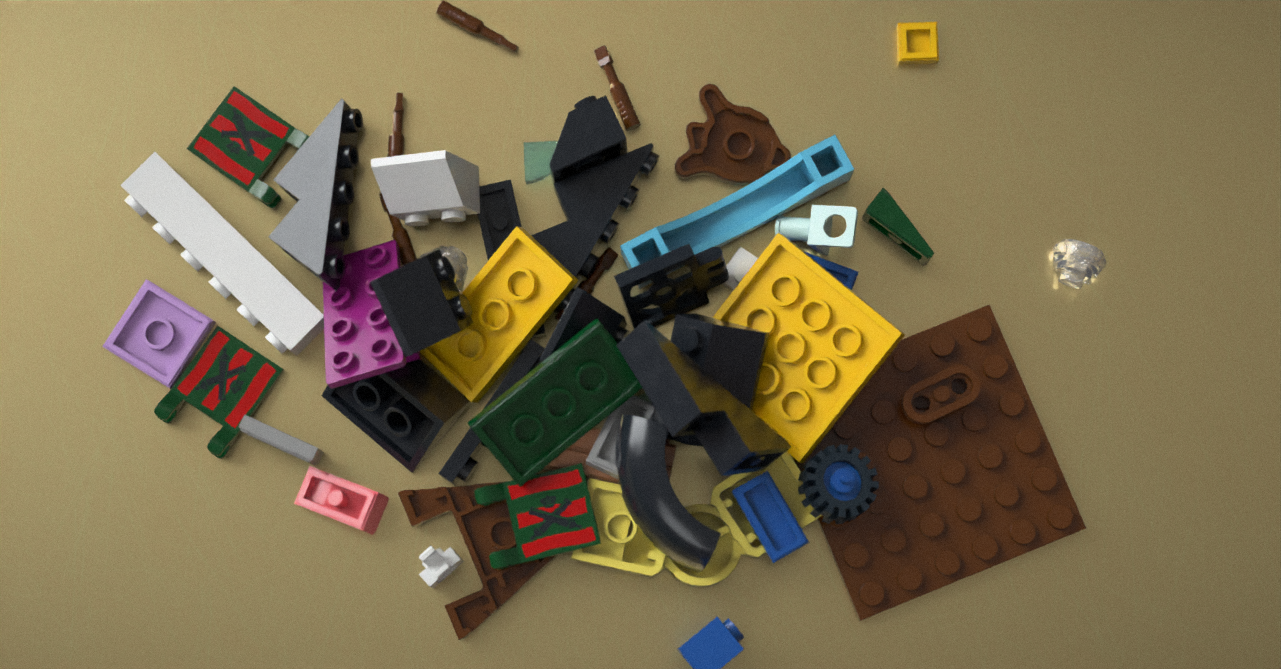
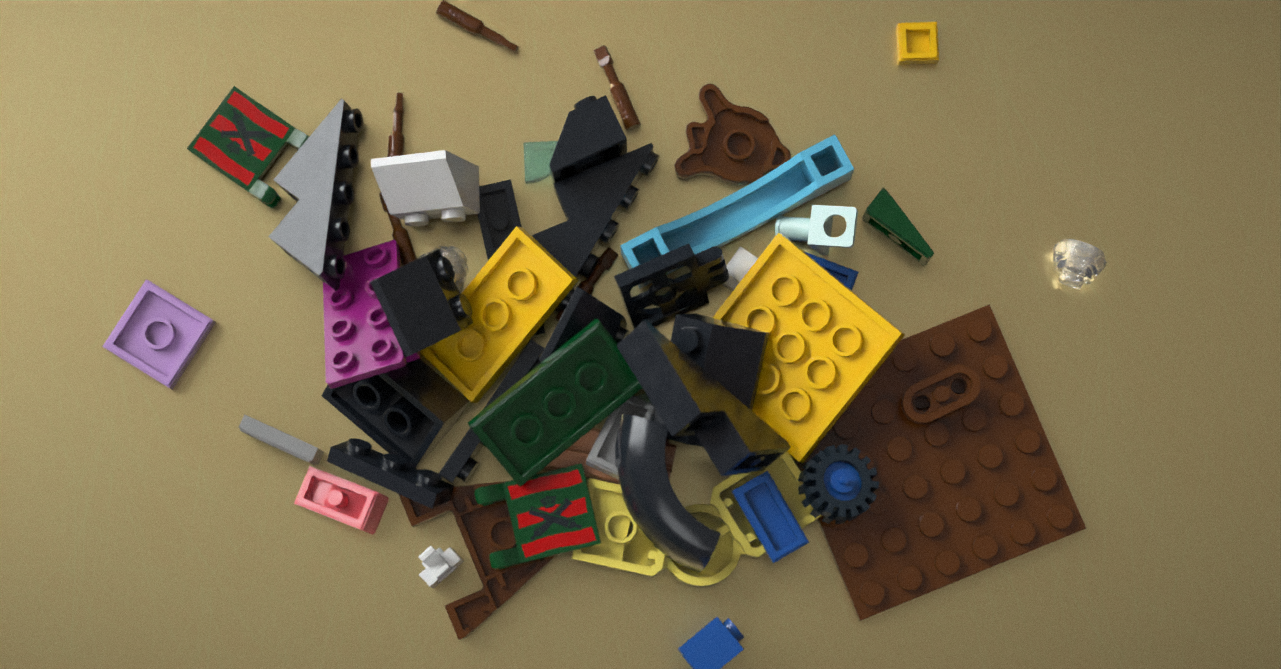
white brick [120,152,324,356] -> none
flag [154,326,284,459] -> none
none -> black plate [327,438,454,509]

